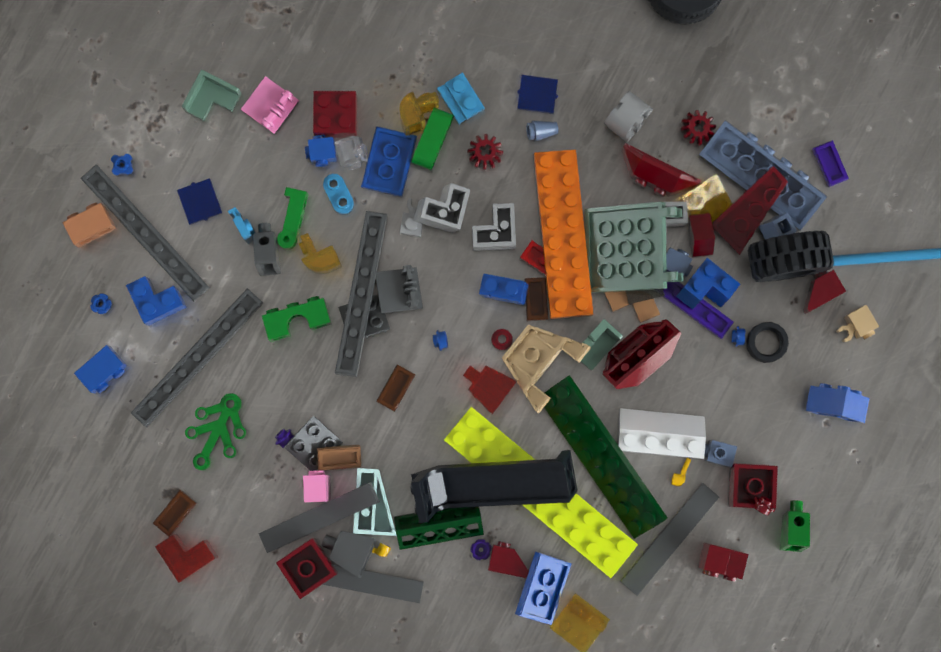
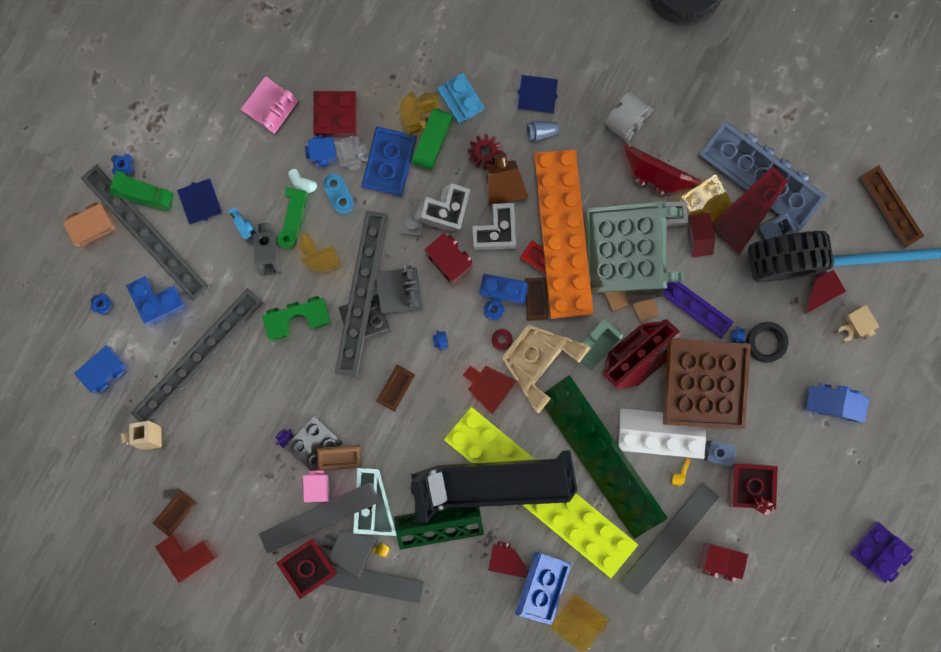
sand green panel [182,69,242,121] -> none
green plant [185,393,247,470] -> none
dark purple plate [470,539,492,560] -> none
sand blue brick [666,247,693,277] -> none
blue brick [676,258,740,309] -> none
dark red gear [680,110,716,146] -> none
green torso [780,500,810,552] -> none
dark purple tile [812,140,849,187] -> none
none -> green leg [110,171,174,211]
none -> tan brick [120,421,162,450]
none -> light aqua arm [287,169,317,193]
none -> dark red brick [424,233,472,286]
none -> blue plate [484,299,505,320]
none -> reddish brown torso [486,153,528,206]
none -> reddish brown plate [663,338,751,429]
none -> dark purple plate [849,522,914,583]
none -> reddish brown plate [860,165,924,248]

